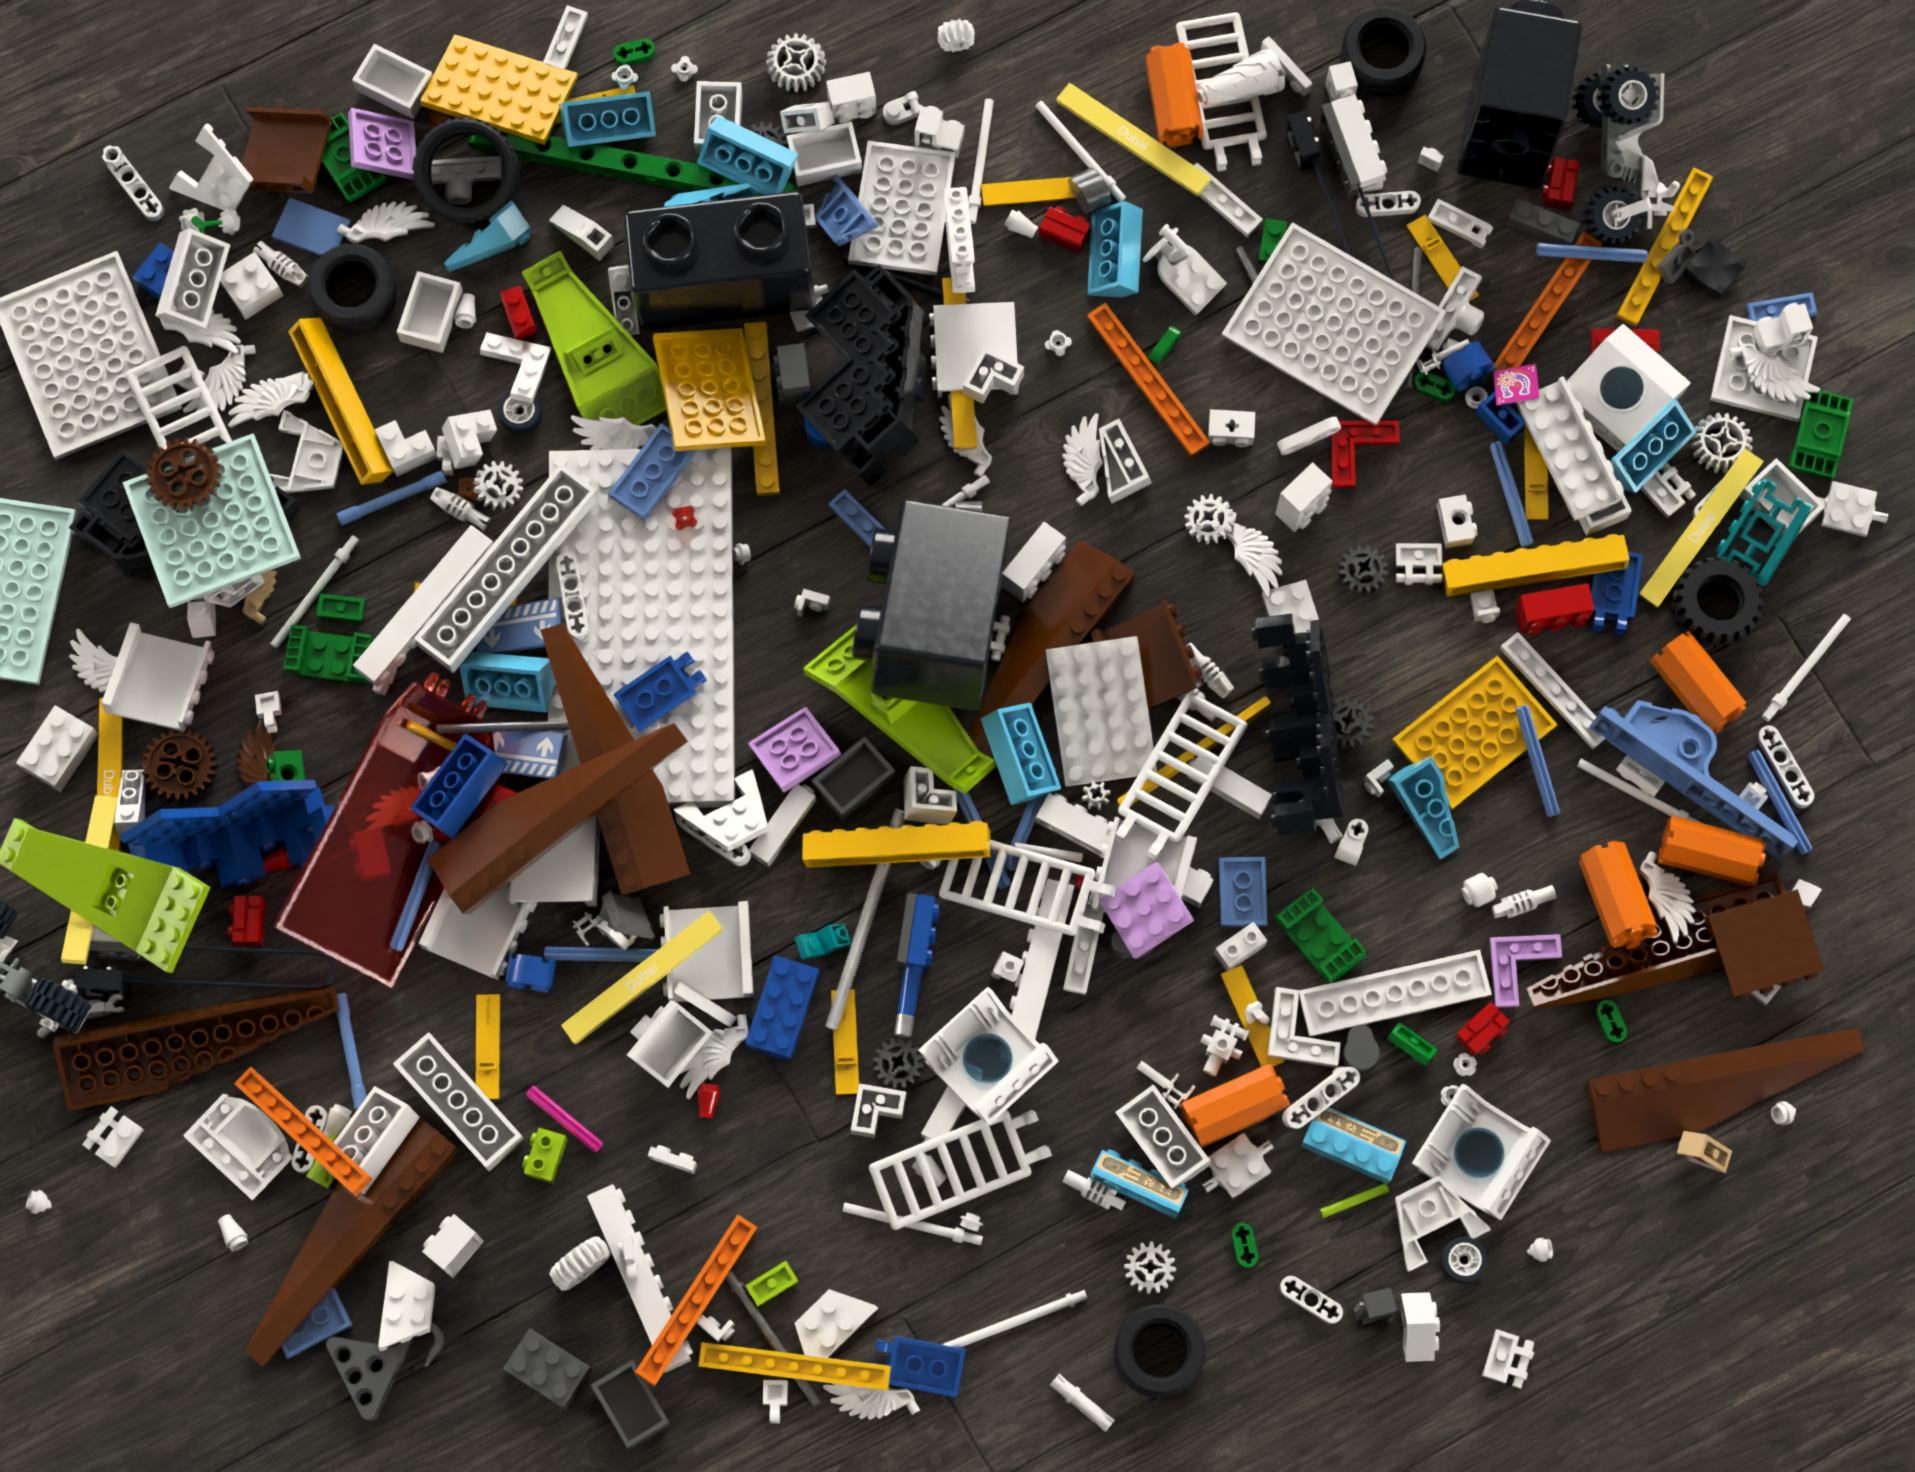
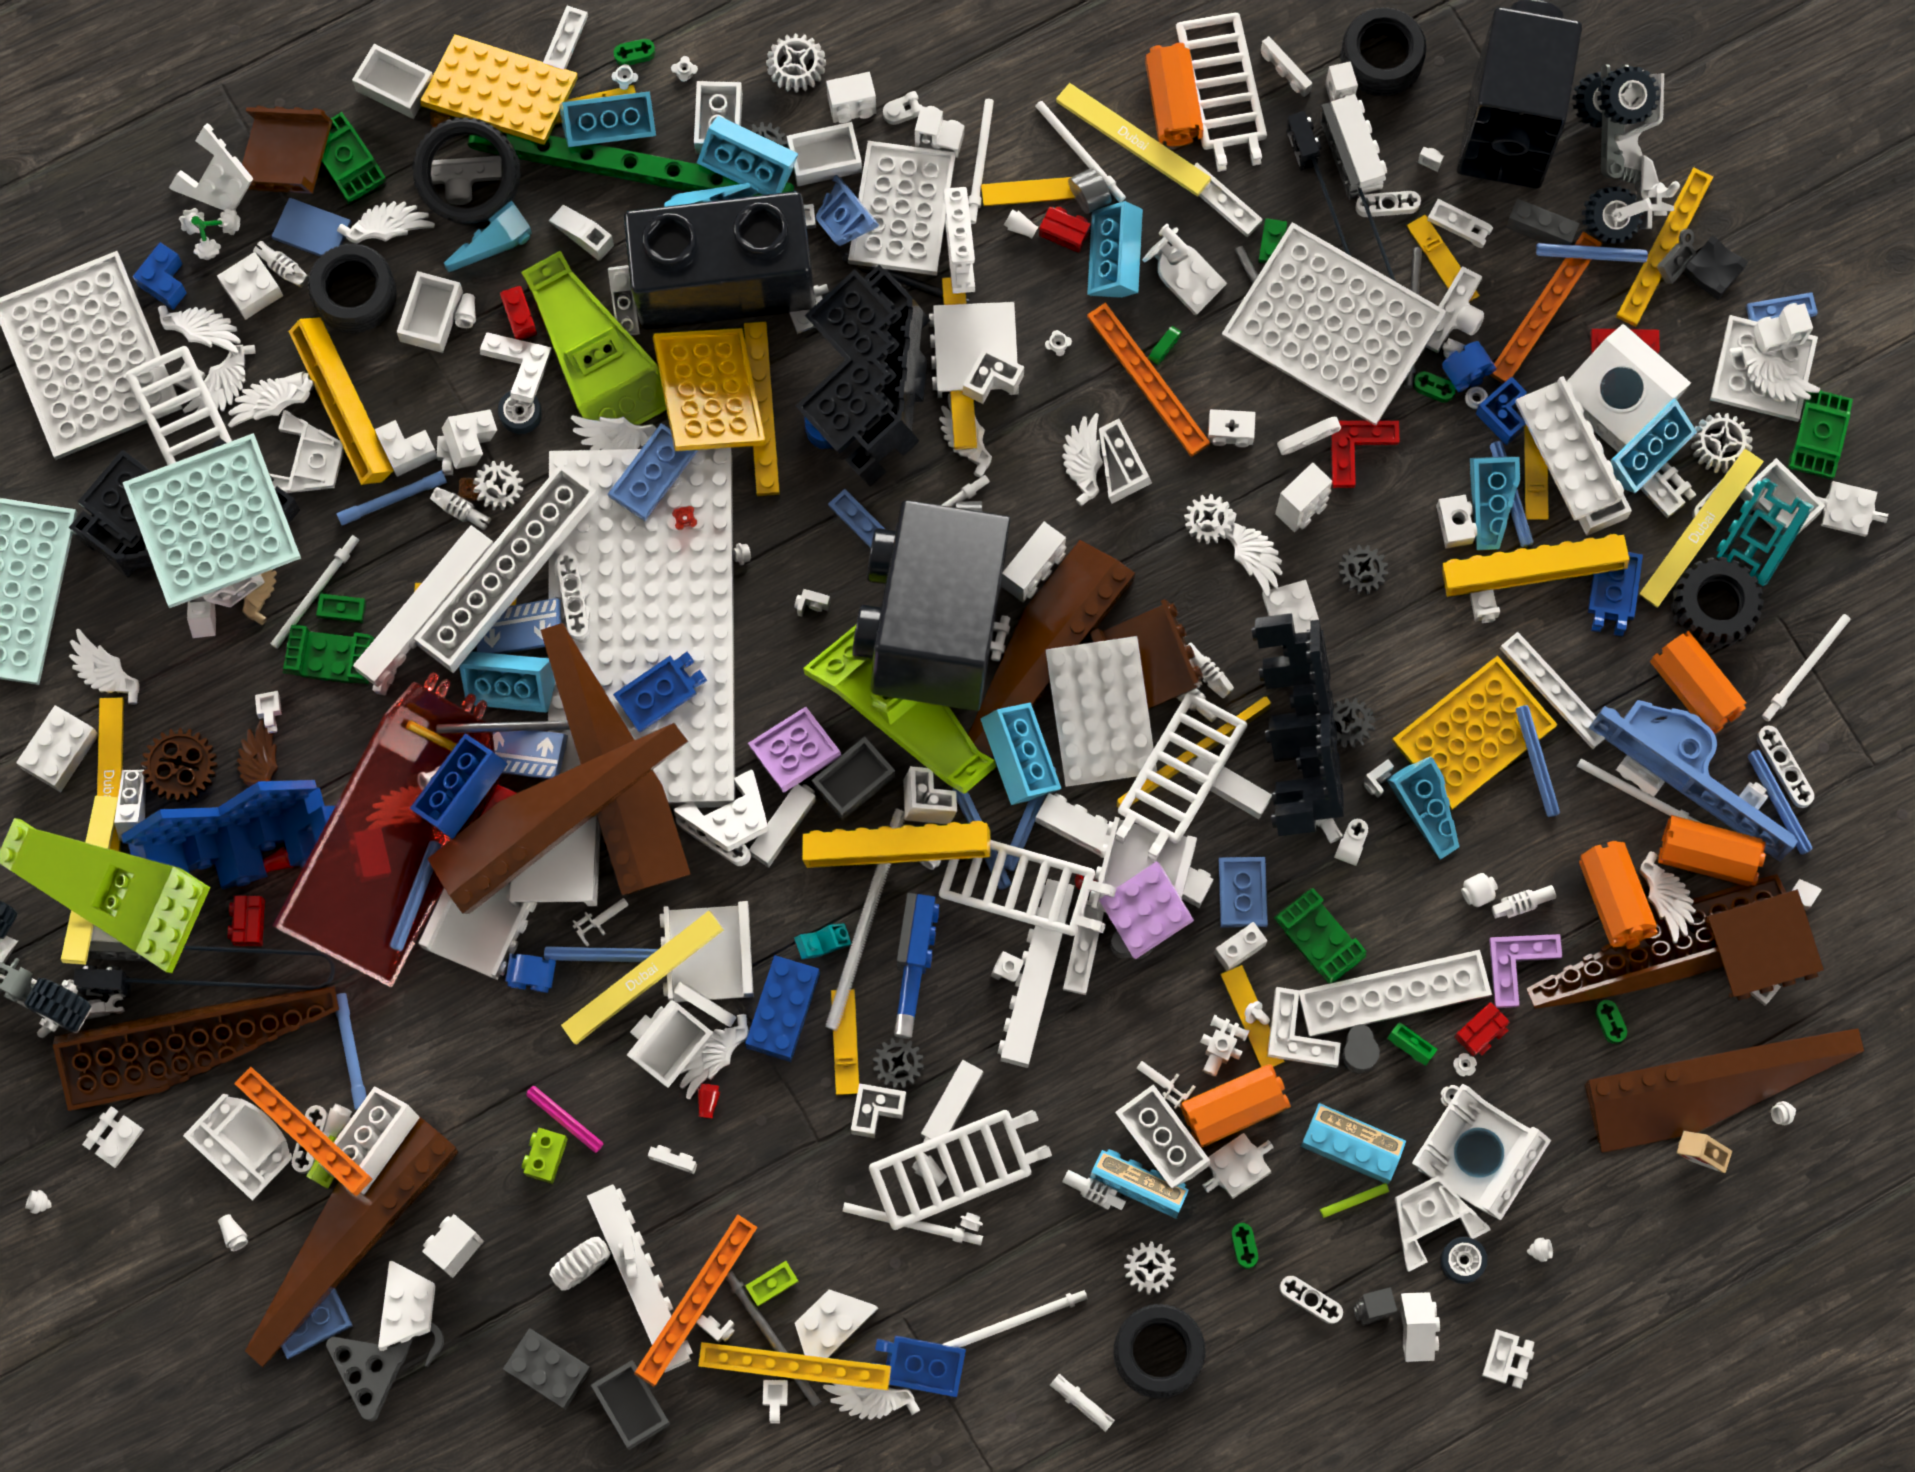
white beam [102,145,164,221] -> none
white panel [102,622,214,732] -> none
reddish brown gear [146,437,223,512] -> none
white brick [155,228,230,332] -> none
green brick [266,750,305,781] -> none
lavender plate [348,108,416,180] -> none
white brick [393,1032,525,1171] -> none
white plate [411,820,434,844] -> none
yellow piece [476,994,500,1099] -> none
white bracket [598,920,637,950] -> none
dark grey slope [599,890,655,939] -> none
dark grey piece [773,343,810,412] -> none
white brick [780,102,835,133] -> none
white panel [918,987,1058,1125] -> none
white gear [937,19,975,53] -> none
white bar [1013,842,1083,862] -> none
white gear [1082,781,1110,810] -> none
white cone [1197,48,1285,105] -> none
white beam [1282,1067,1360,1129] -> none
white plate [1395,543,1442,585] -> none
white piece [1416,339,1470,375] -> none
dark pink sticker [1493,364,1540,405] -> none
red brick [1515,583,1594,635] -> none
red brick [1541,157,1580,210] -> none
none -> medium azure wedge [1470,457,1520,550]

